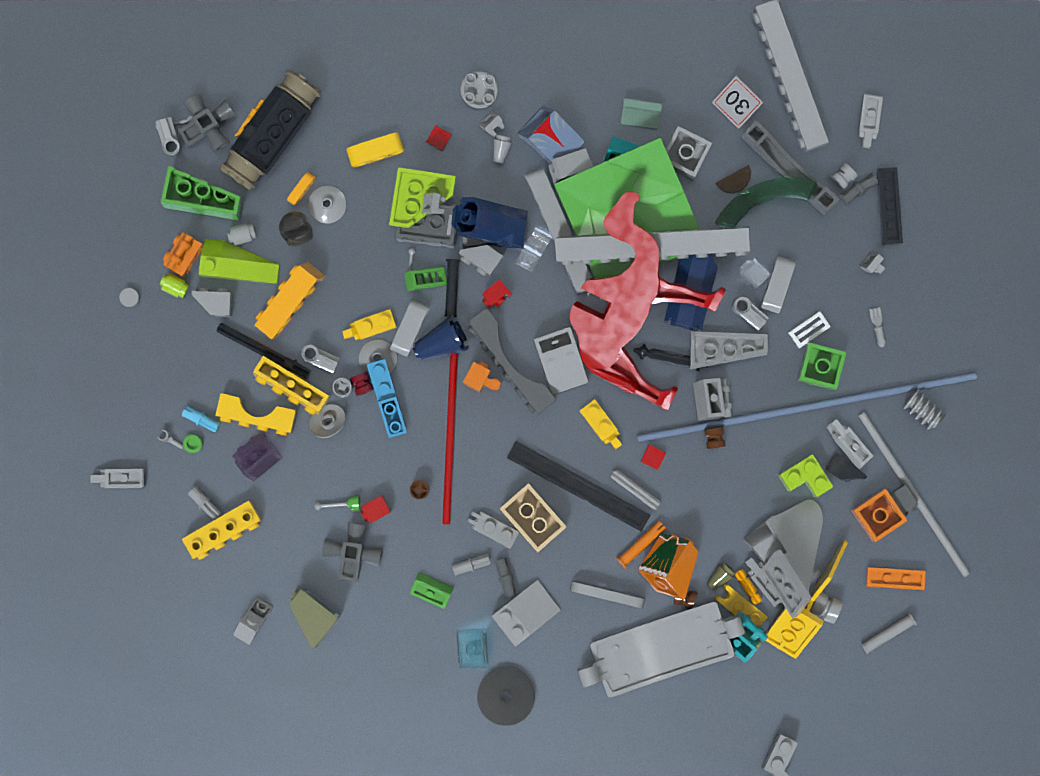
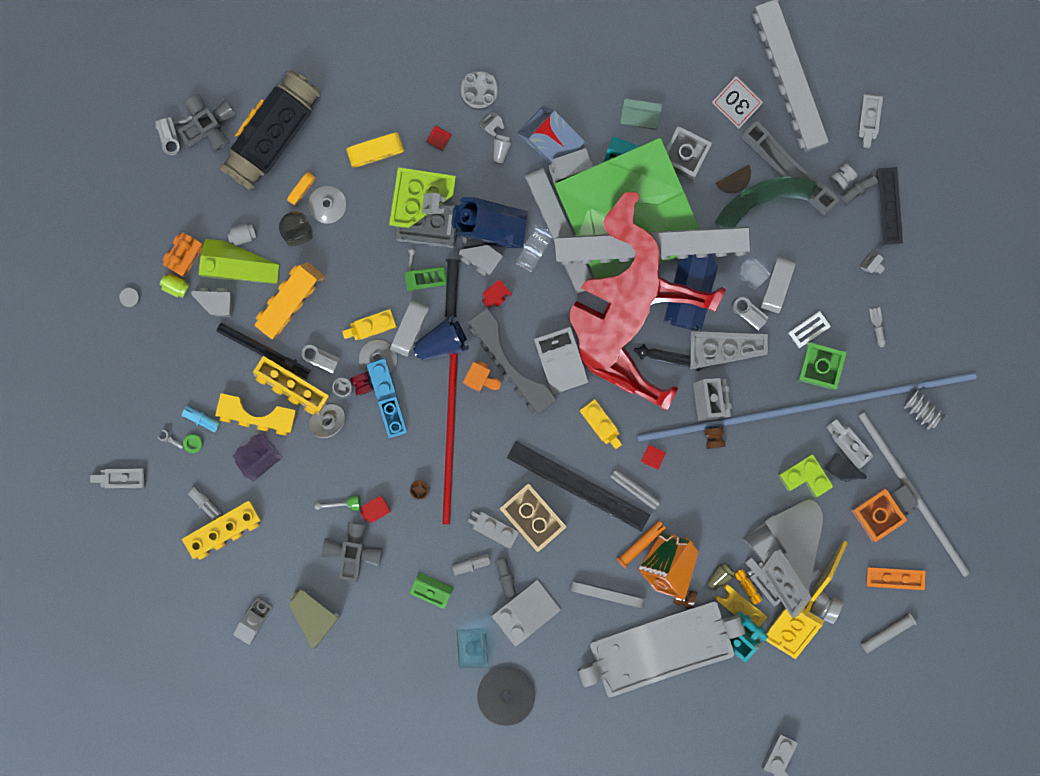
bright green wedge [161,165,242,221] -> none

